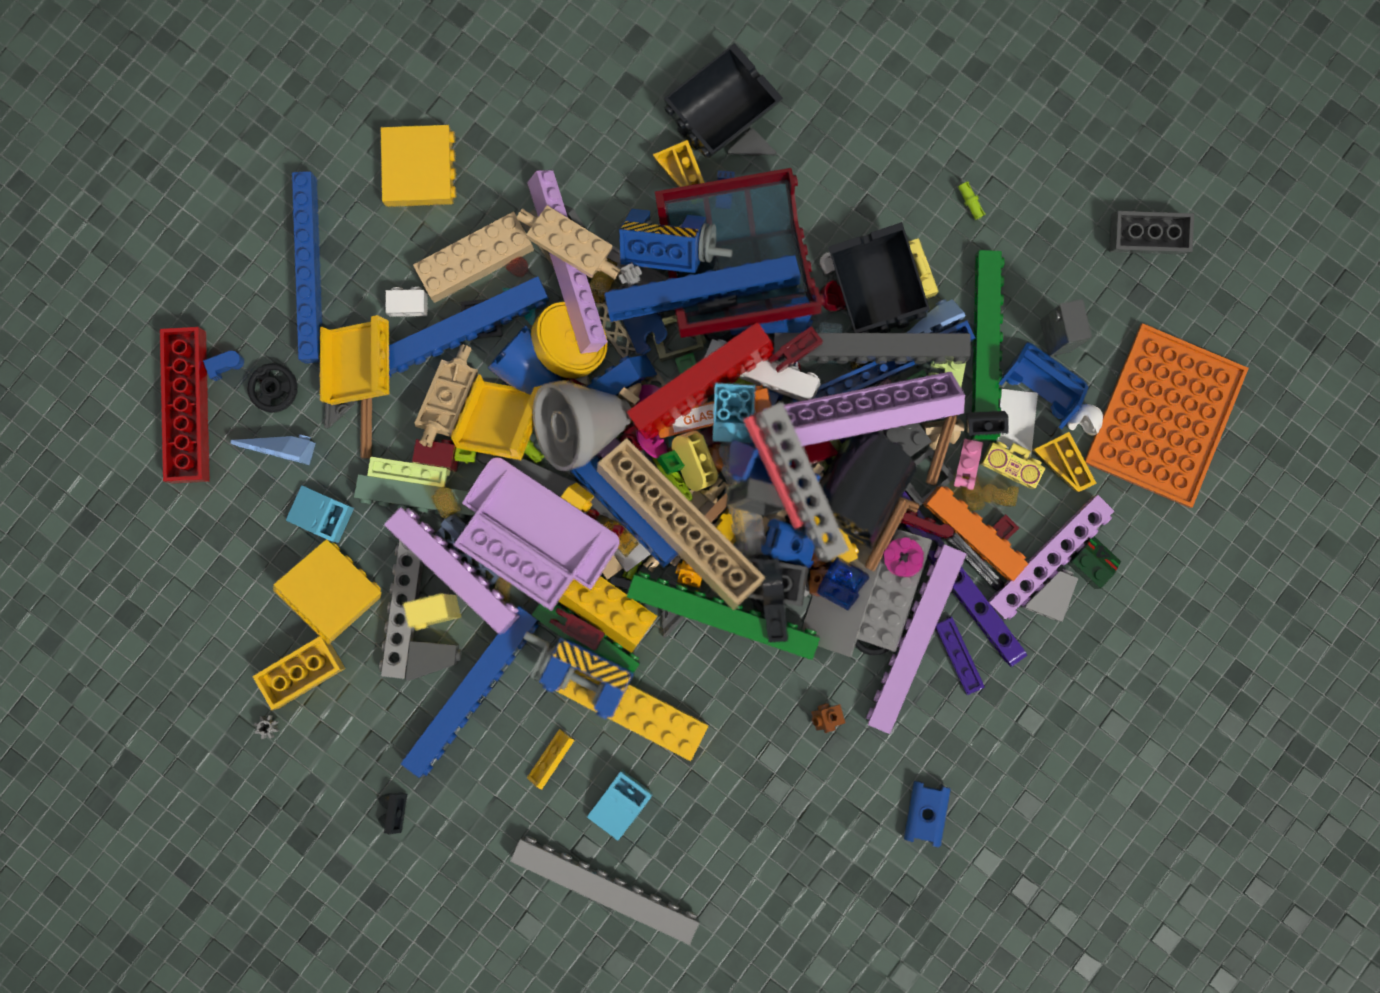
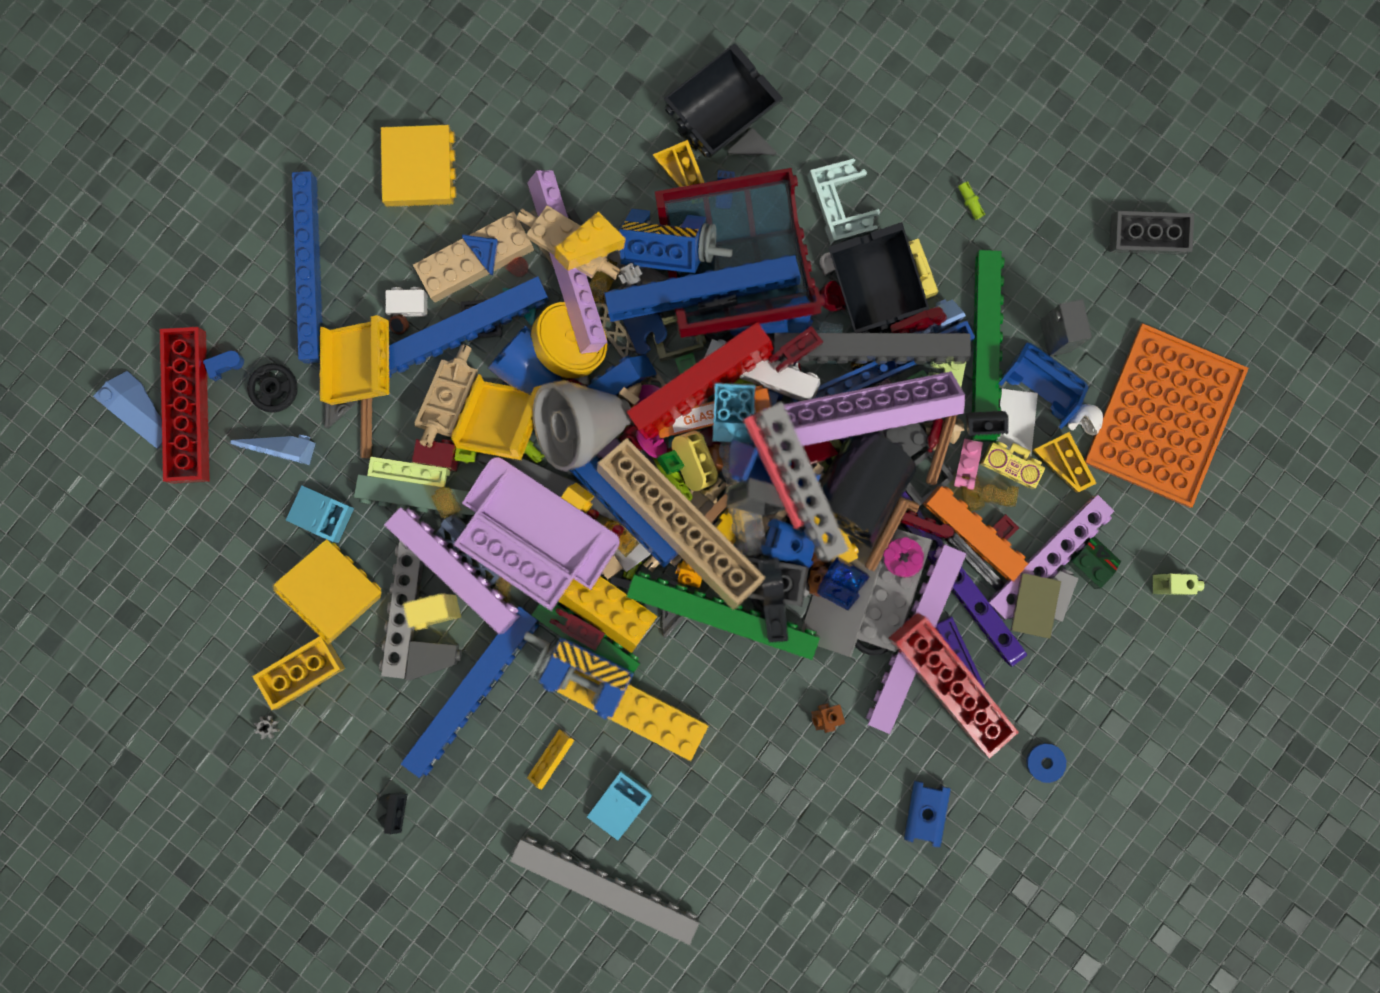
none -> medium blue wedge [94,371,162,449]
none -> tile [389,314,409,334]
none -> blue tile [462,234,498,275]
none -> yellow wedge [554,212,626,271]
none -> light aqua wedge [807,159,880,245]
none -> red brick [888,612,1019,758]
none -> dark red hinge [890,306,947,333]
none -> dark red piece [927,418,943,453]
none -> olive tile [1010,573,1061,639]
none -> blue tile [1026,743,1066,783]
none -> yellowish green torso [1153,574,1204,595]

